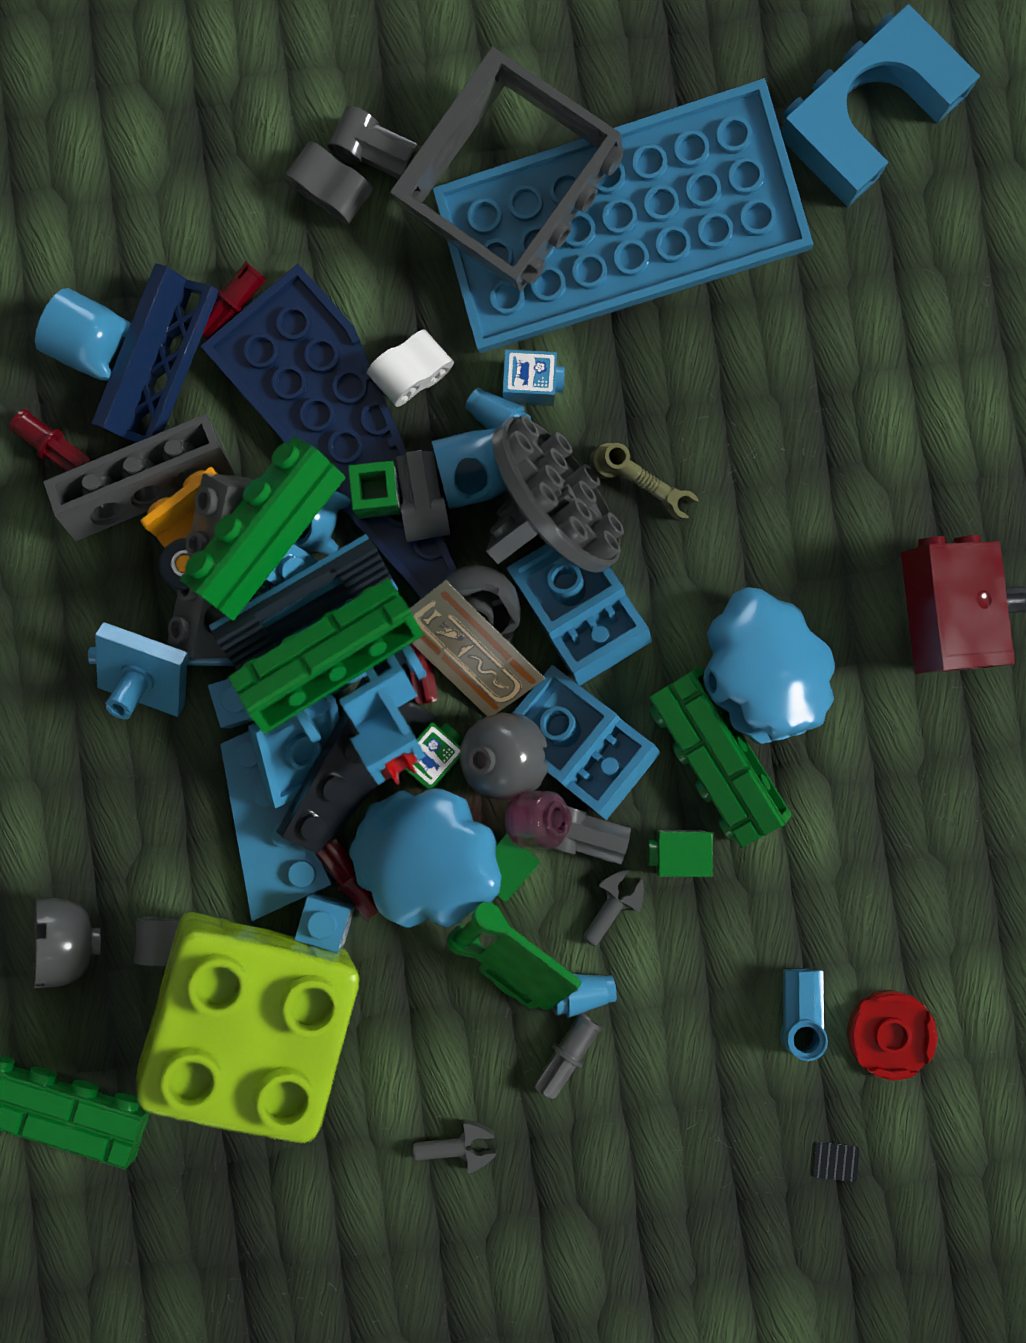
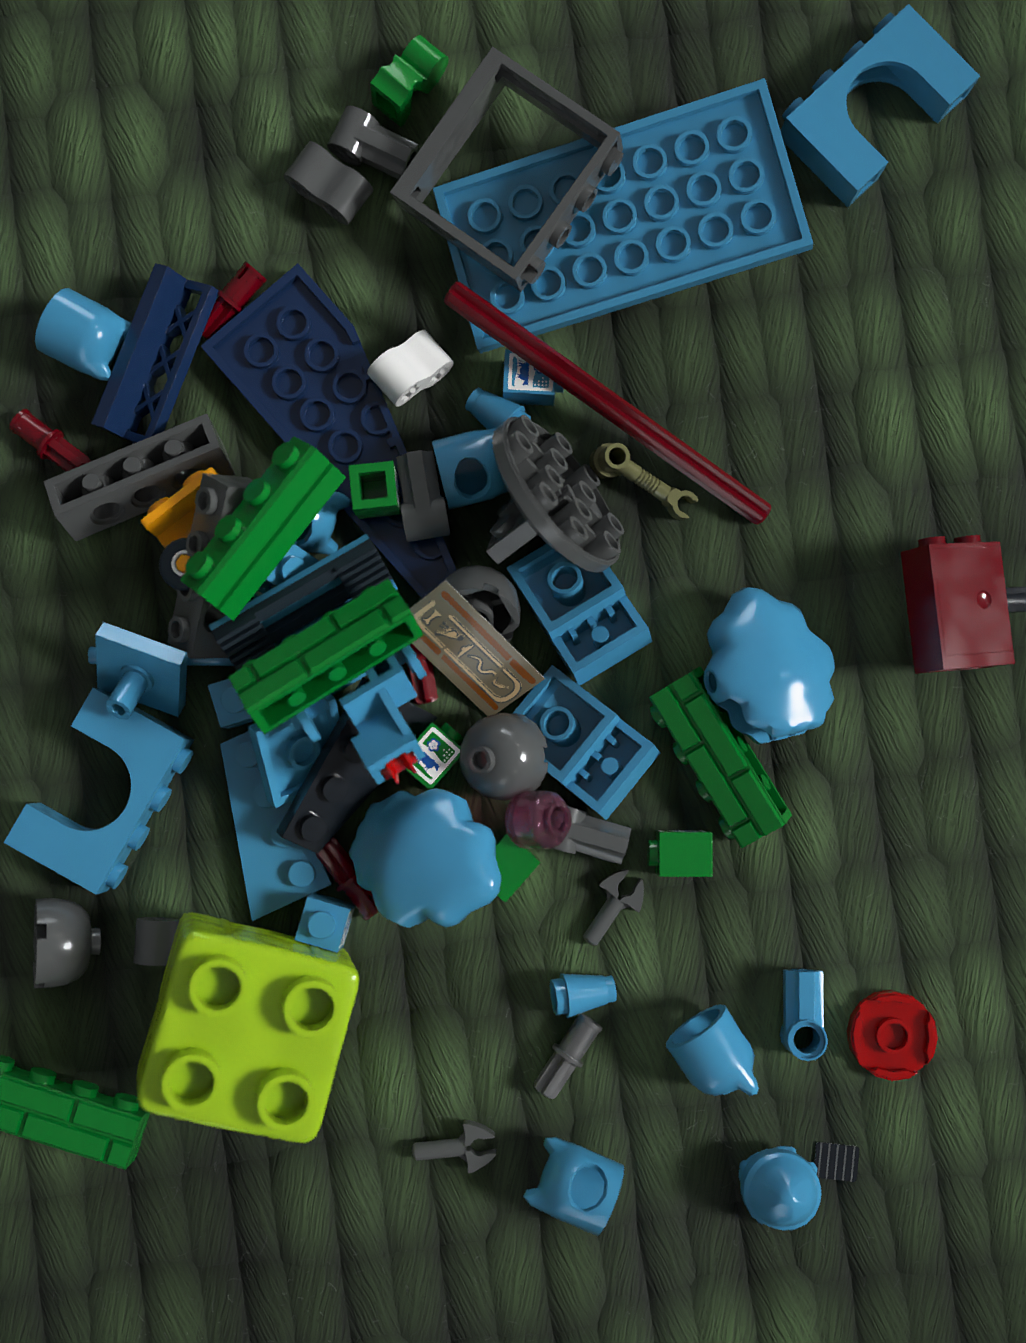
green piece [447,902,582,1011] -> none
none -> dark azure arch [4,688,194,895]
none -> green leg [370,35,449,128]
none -> dark red axle [444,281,771,525]
none -> dark azure piece [524,1137,624,1236]
none -> dark azure piece [666,1004,759,1096]
none -> dark azure hair [738,1146,821,1230]

